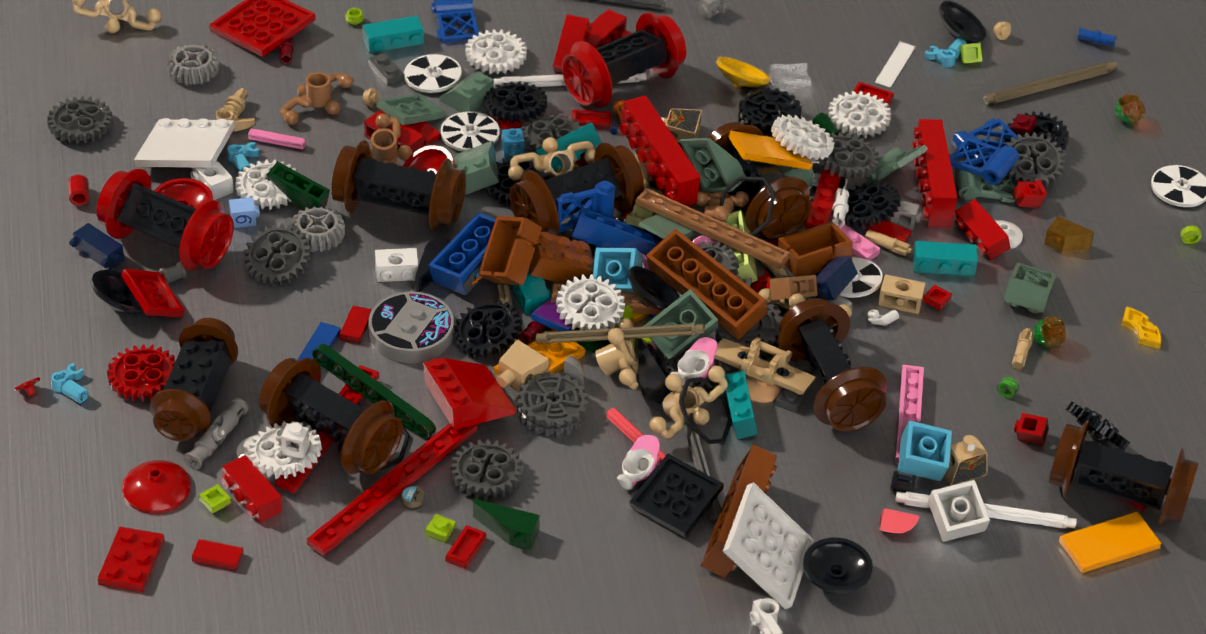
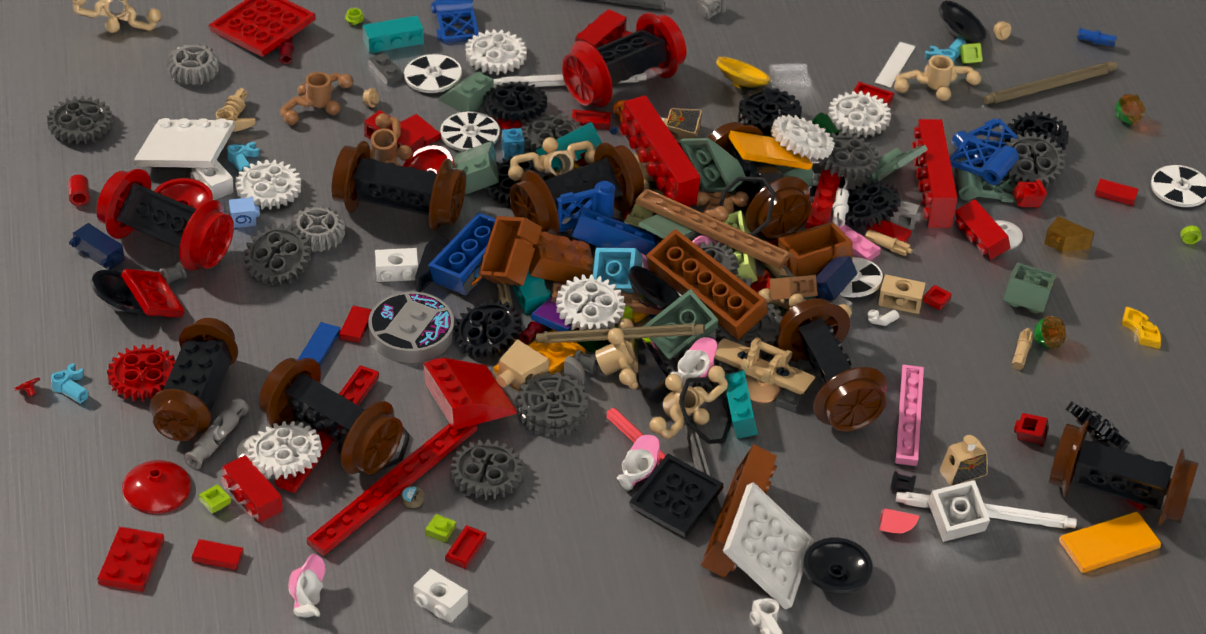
bright pink axle [248,128,306,150] -> none
dark green slope [267,161,330,211] -> none
white brick [281,422,311,459] -> none
dark green beam [312,344,436,439] -> none
sand green tile [377,93,445,125] -> none
dark green slope [473,499,540,550] -> none
red brick [553,14,592,74] -> none
medium azure brick [898,421,952,481] -> none
teal brick [913,241,978,276] -> none
bright green bush [997,377,1019,398] -> none
dark red plate [1010,114,1037,135] -> none
none -> white hair [288,554,325,617]
none -> white brick [413,569,468,623]
none -> dark grey bush [574,350,598,374]
none -> tan wheel [894,55,981,102]
none -> red tile [1095,178,1139,206]

